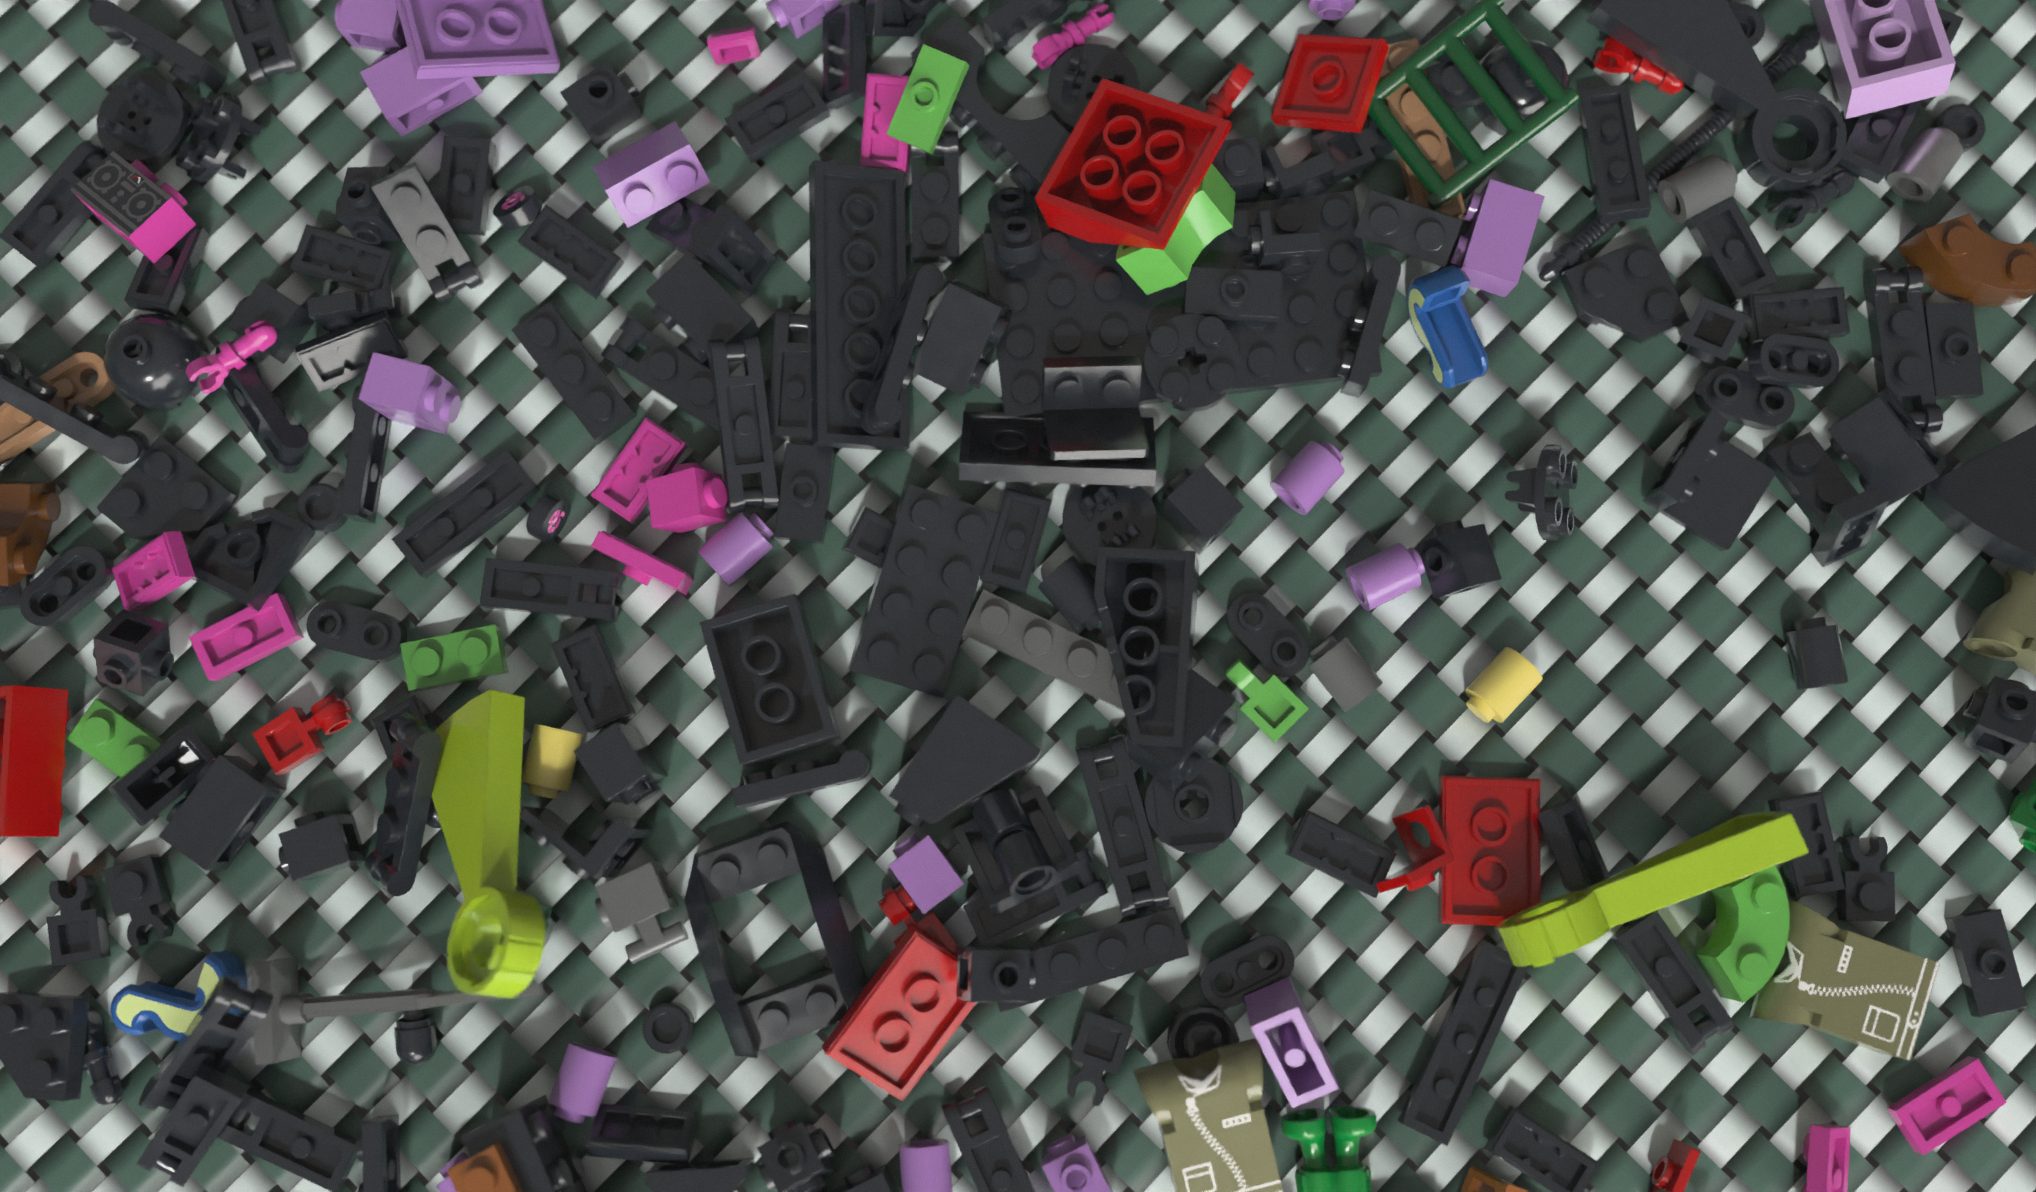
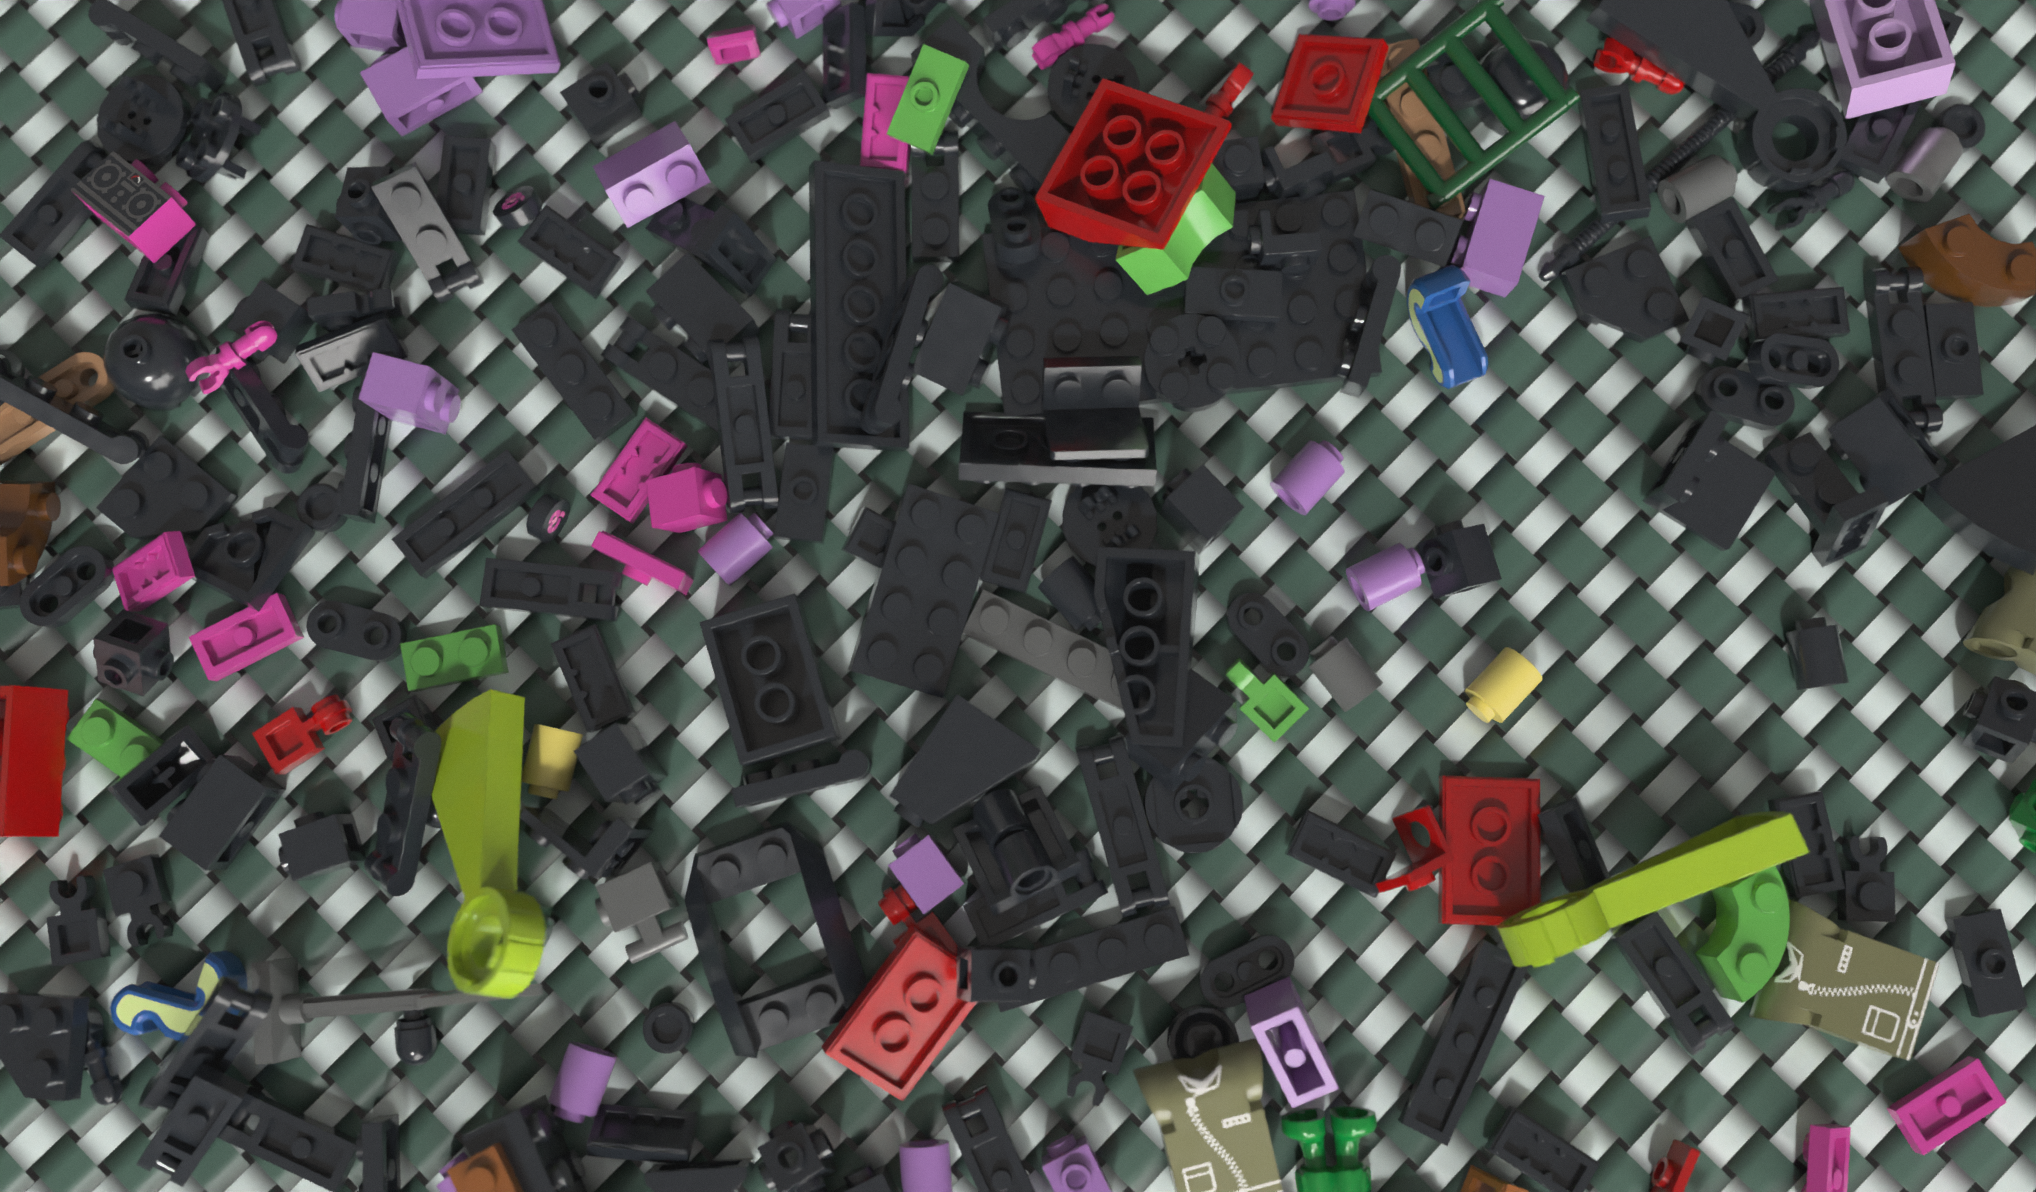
black plate [1505,444,1578,540] -> none

